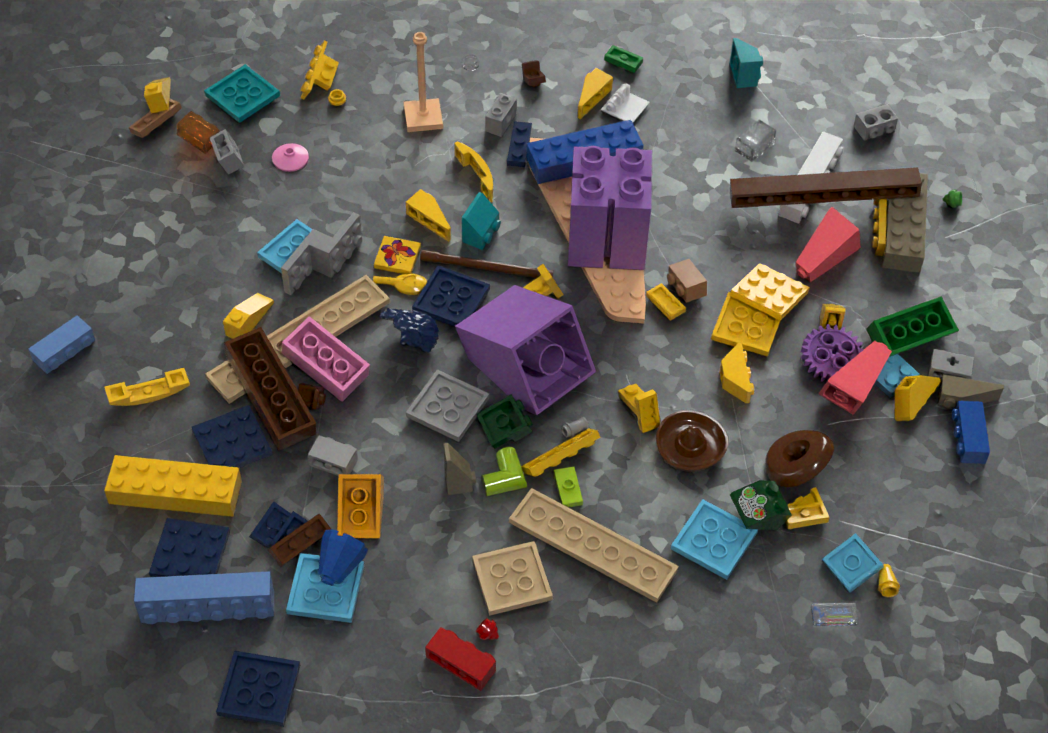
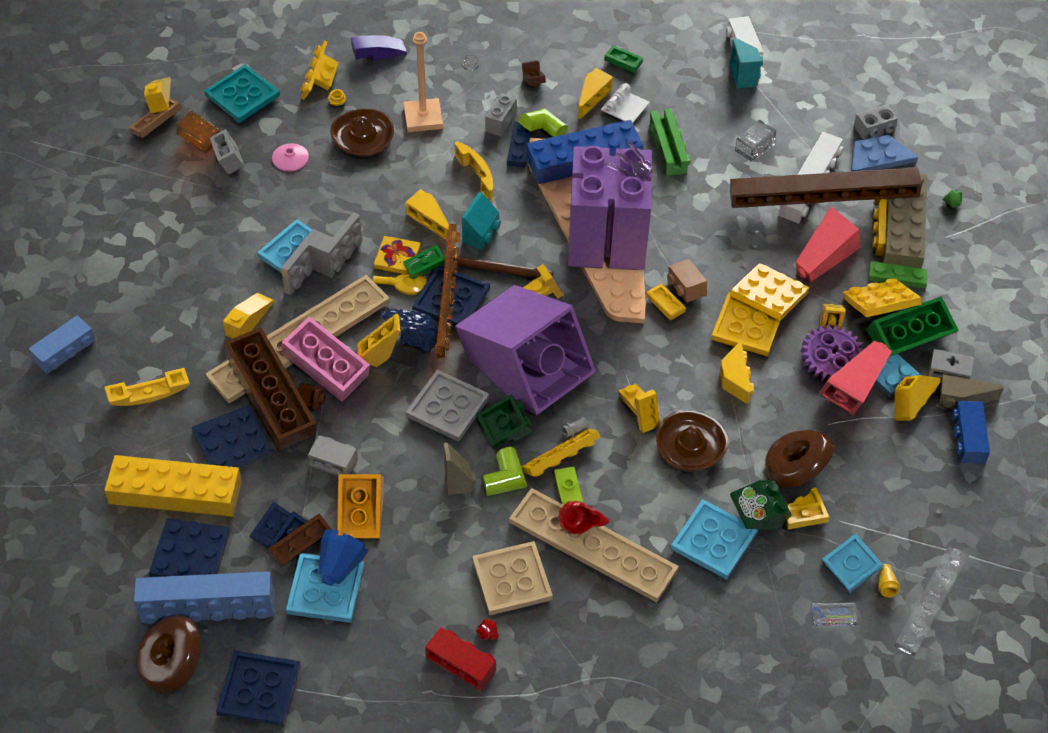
none -> reddish brown hat [136,615,201,693]
none -> reddish brown hat [330,109,394,158]
none -> slope [351,35,407,61]
none -> yellow slope [357,314,400,368]
none -> green plate [403,245,446,279]
none -> clear orange plate [437,224,460,358]
none -> lime brick [518,108,568,137]
none -> red hair [558,500,609,535]
none -> clear purple plant [605,140,653,182]
none -> bright green brick [649,109,691,176]
none -> white brick [725,16,764,57]
none -> yellow plate [843,279,922,317]
none -> medium blue wing [851,135,918,171]
none -> bright green plate [868,261,928,289]
none -> clear plate [894,545,969,657]

